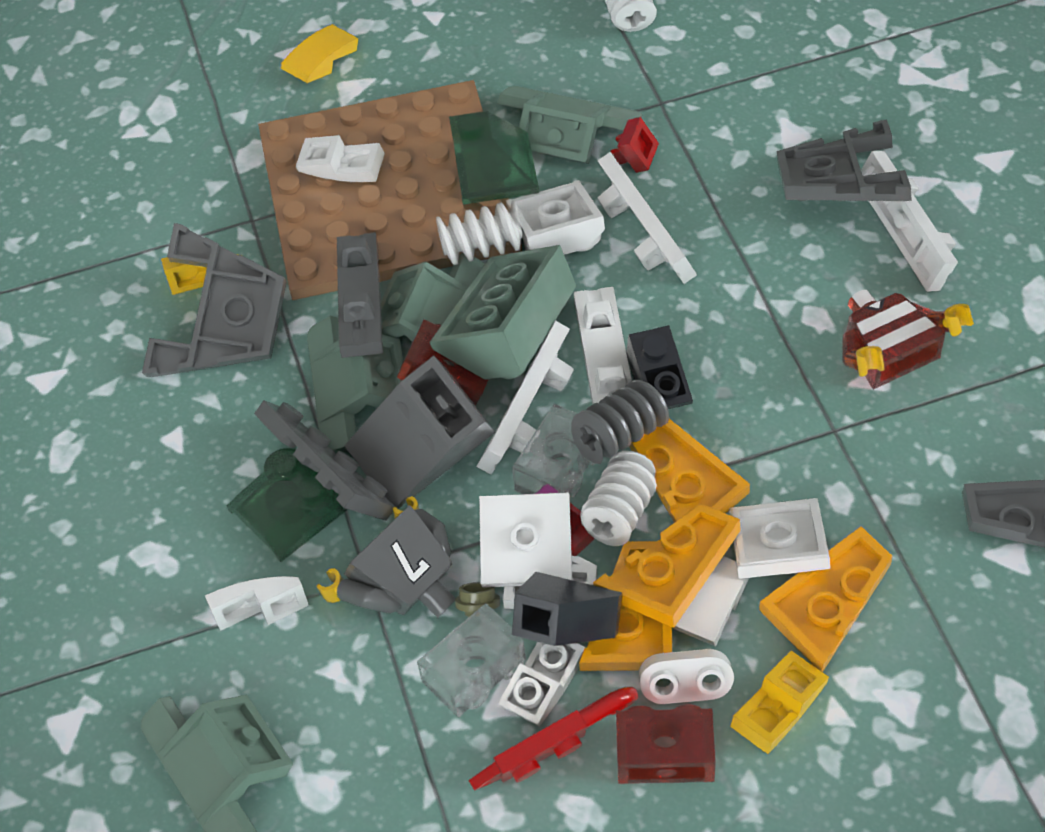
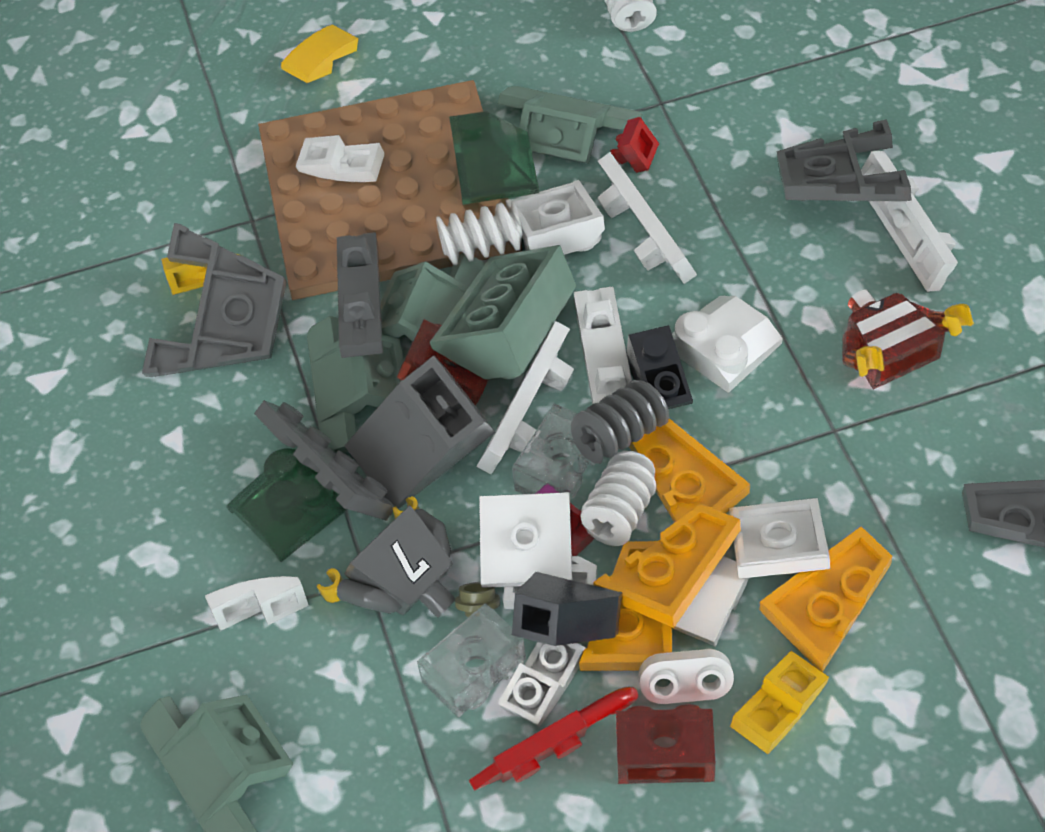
none -> white slope [672,296,783,393]

